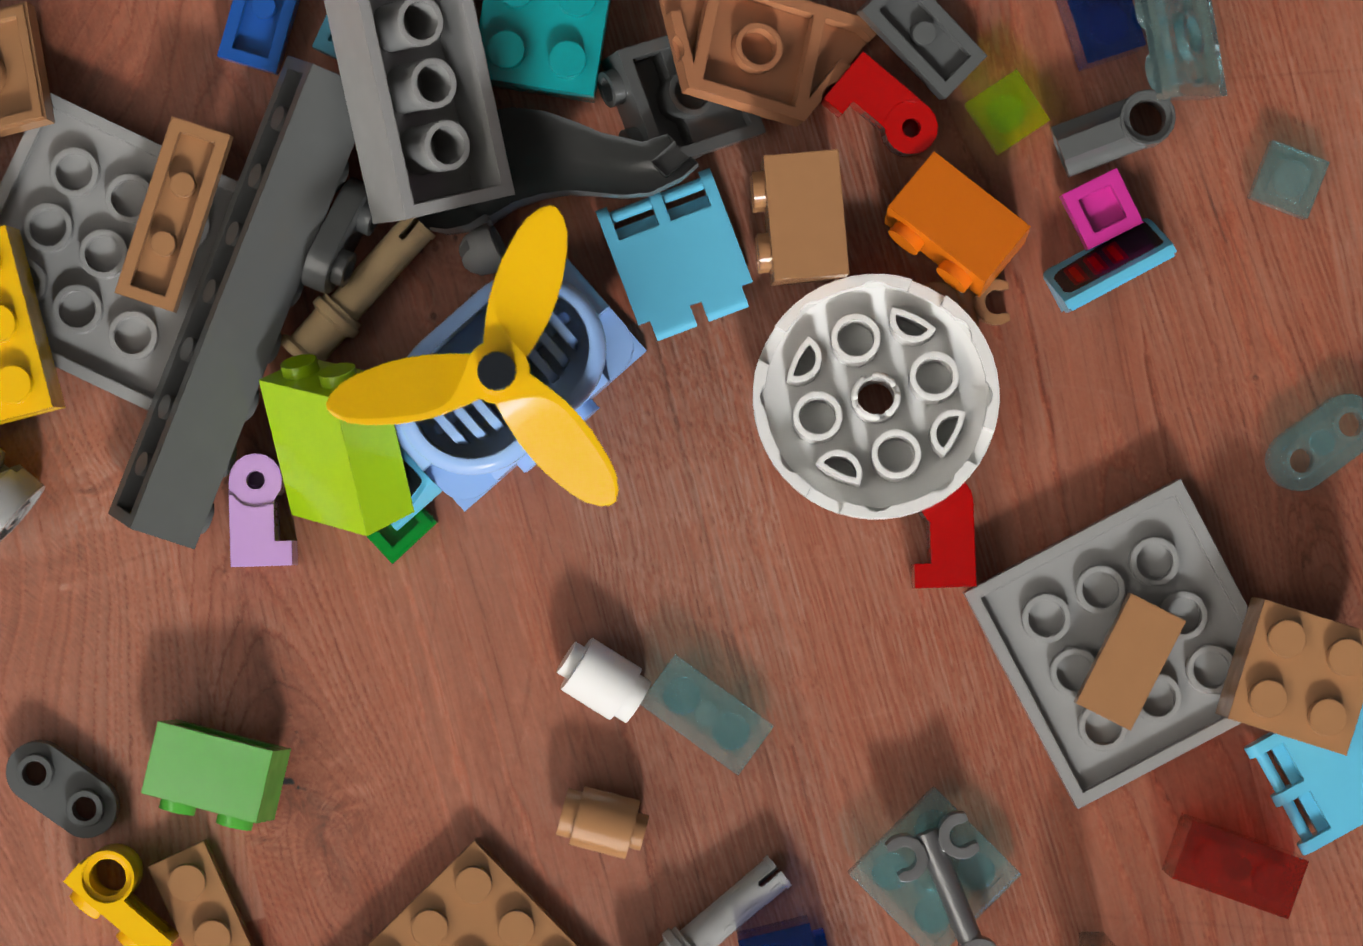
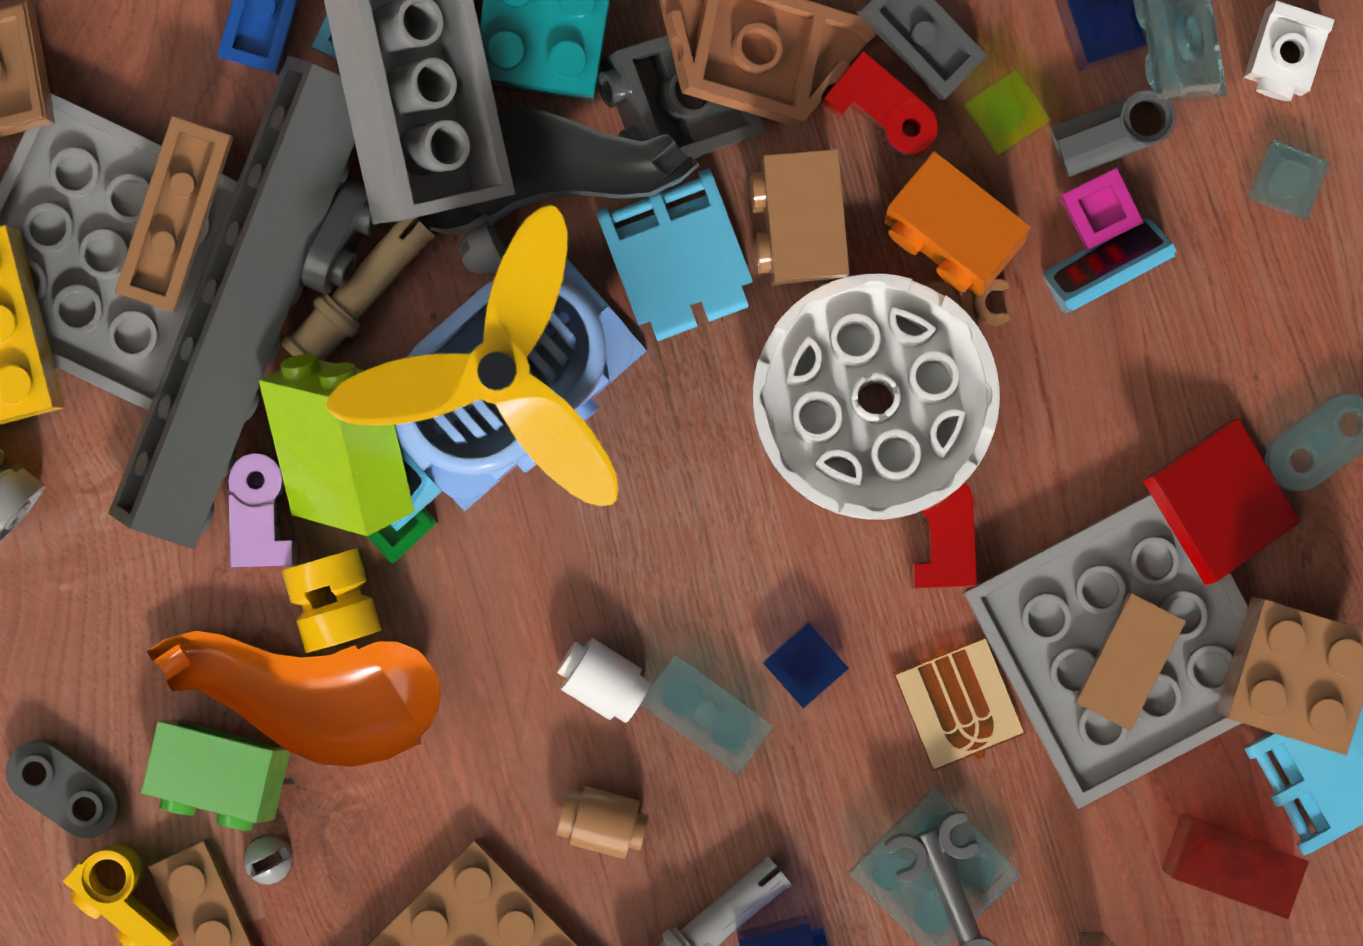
none -> orange animal [146,631,441,767]
none -> light grey hinge [243,834,293,885]
none -> yellow wheel [281,548,382,653]
none -> clear blue plate [762,621,849,708]
none -> piece [892,635,1026,771]
none -> red tile [1143,418,1300,586]
none -> white brick [1243,1,1335,101]

